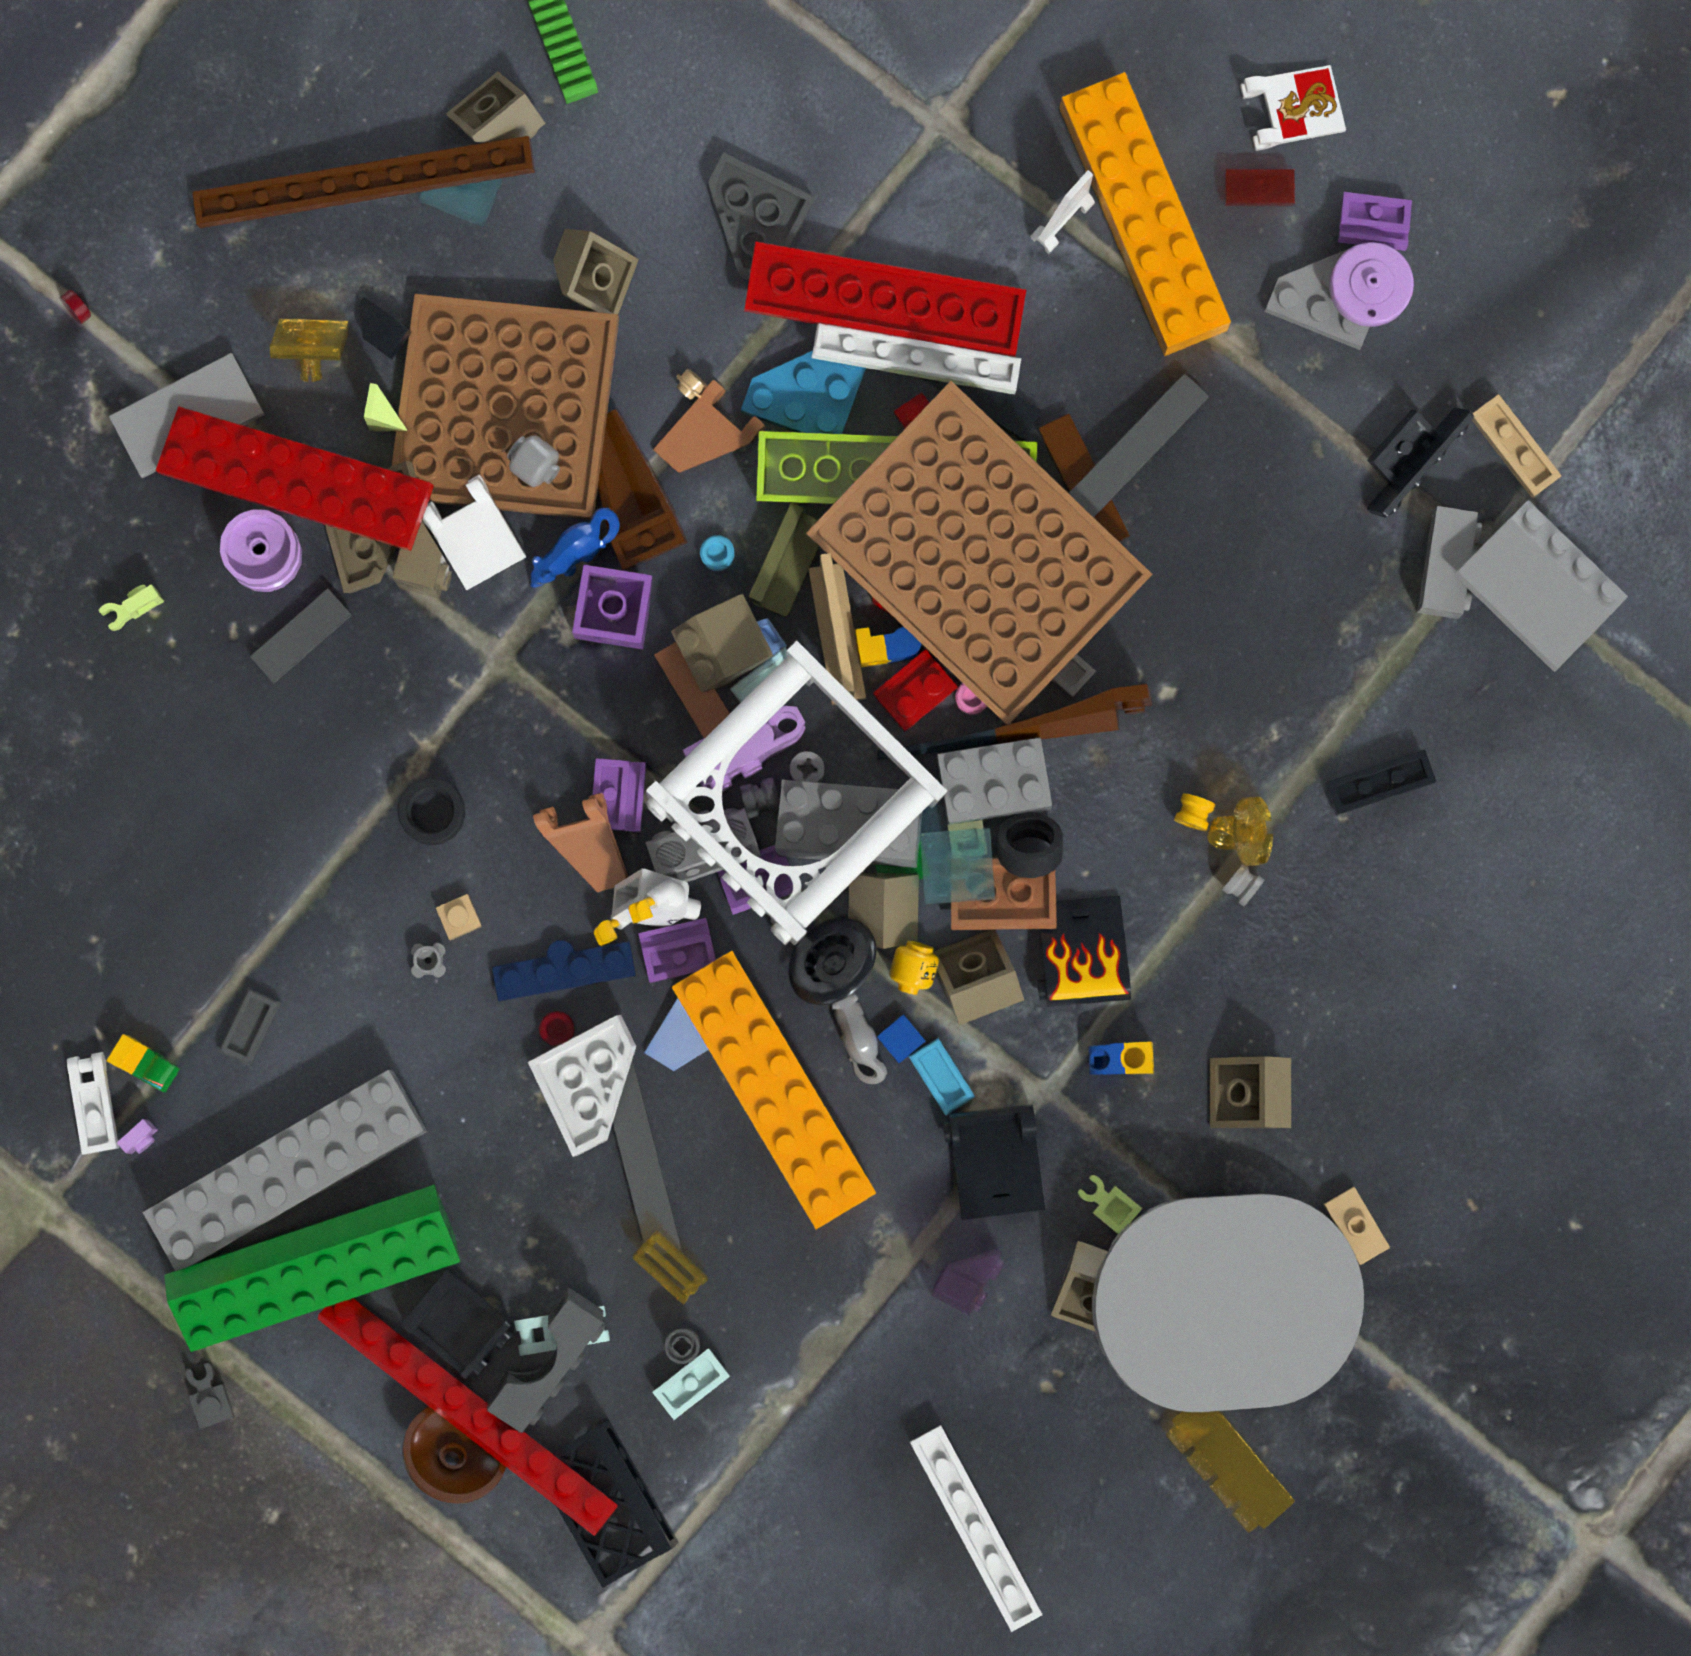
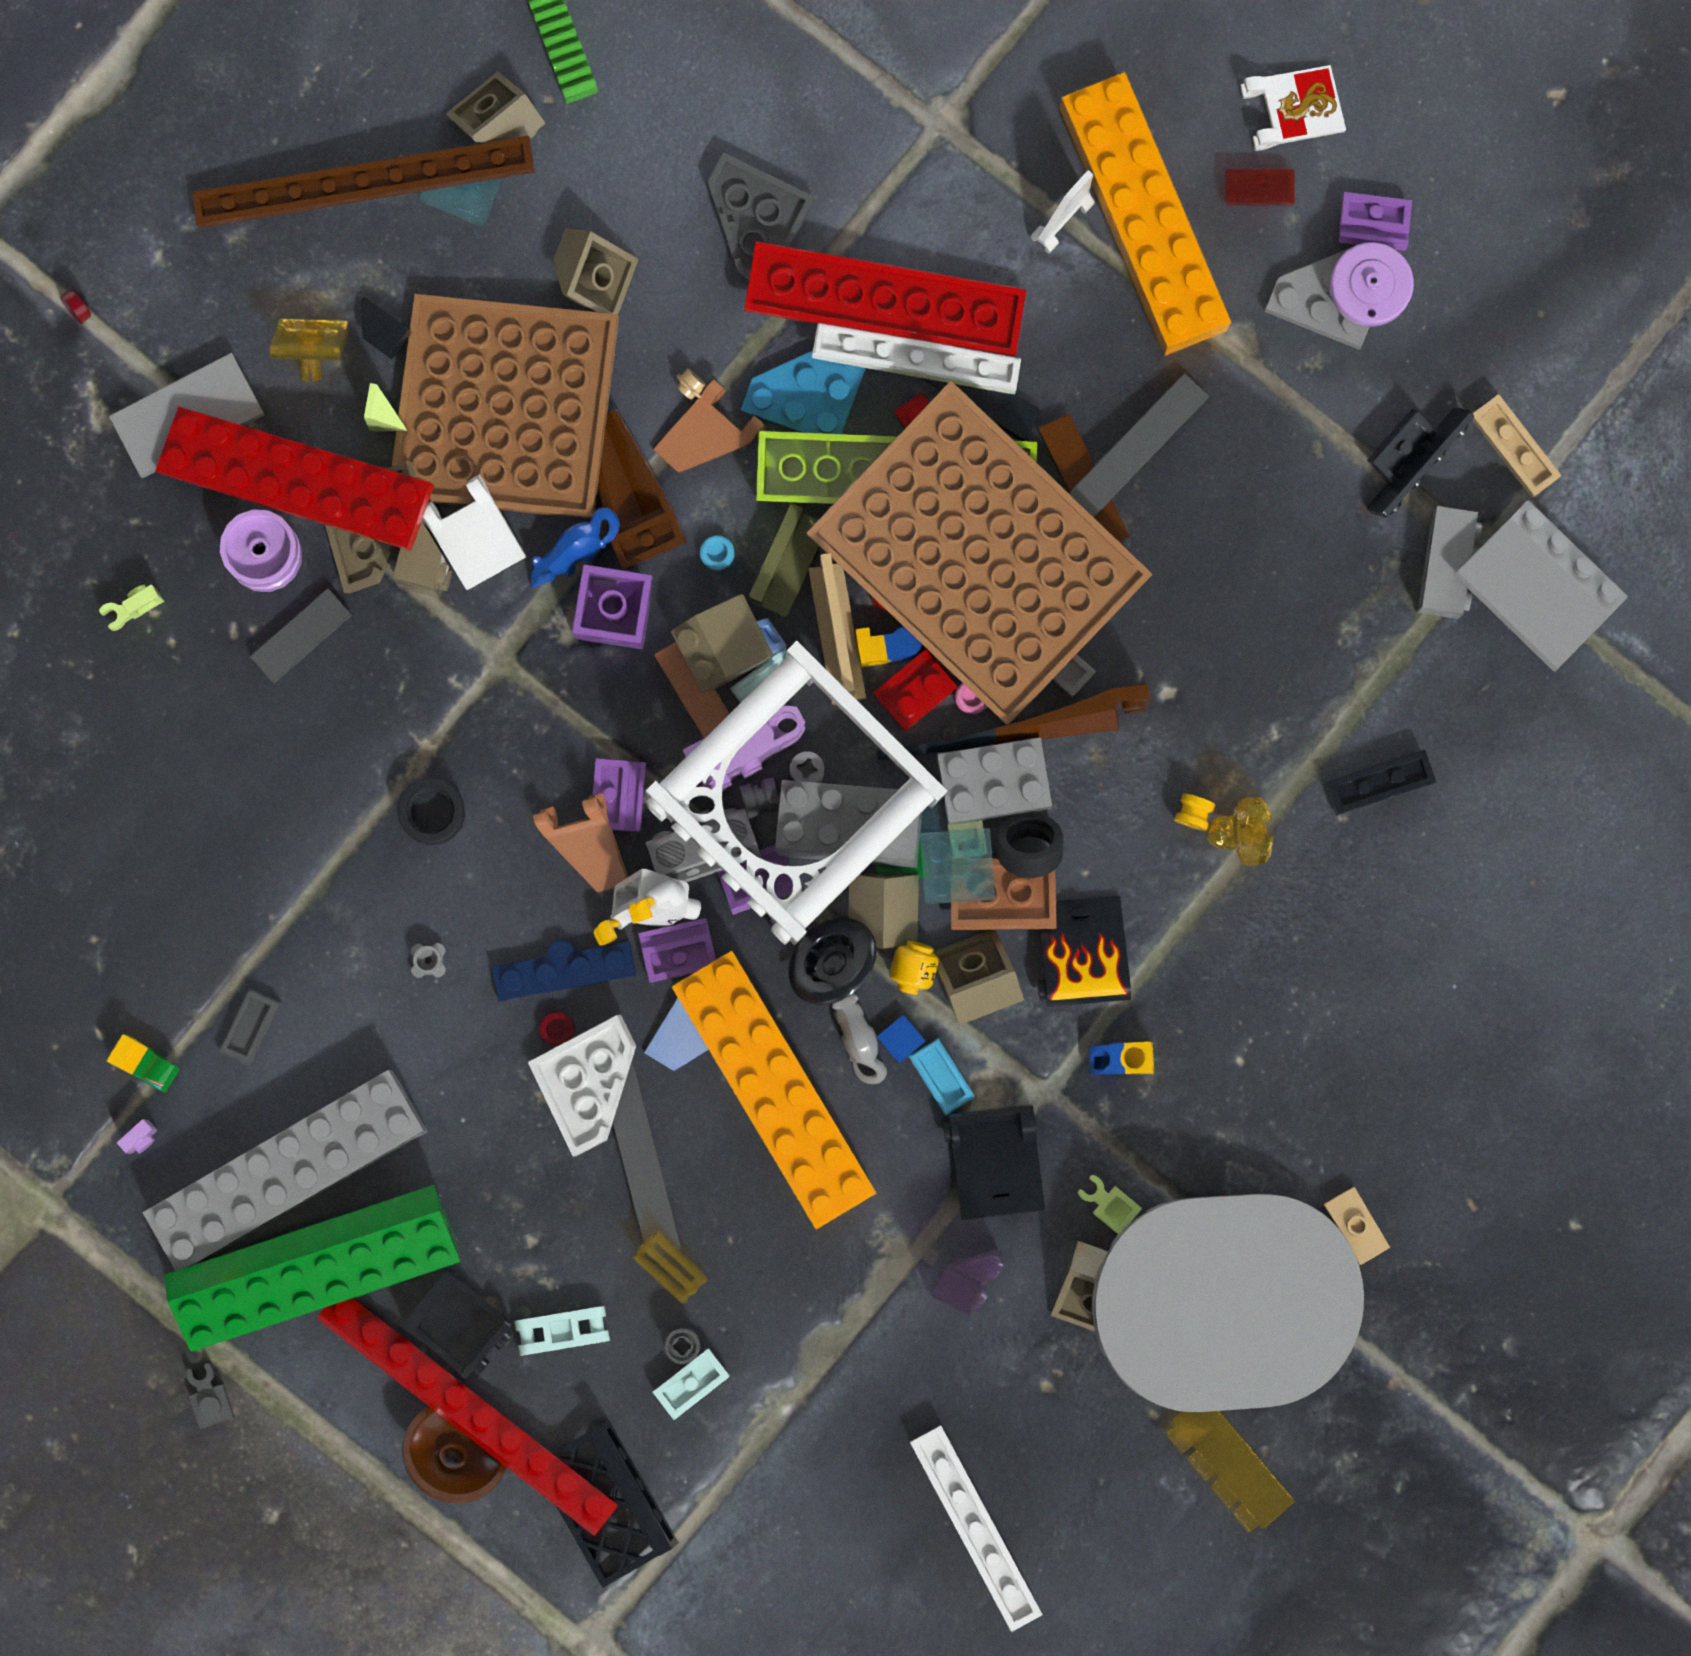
white plate [67,1052,119,1155] -> none
tan plate [436,894,482,941] -> none
dark grey arch [487,1287,605,1433] -> none
light grey head [507,435,560,487] -> none
dark tan slope [1210,1056,1291,1128] -> none
light grey wheel [1222,863,1265,907] -> none

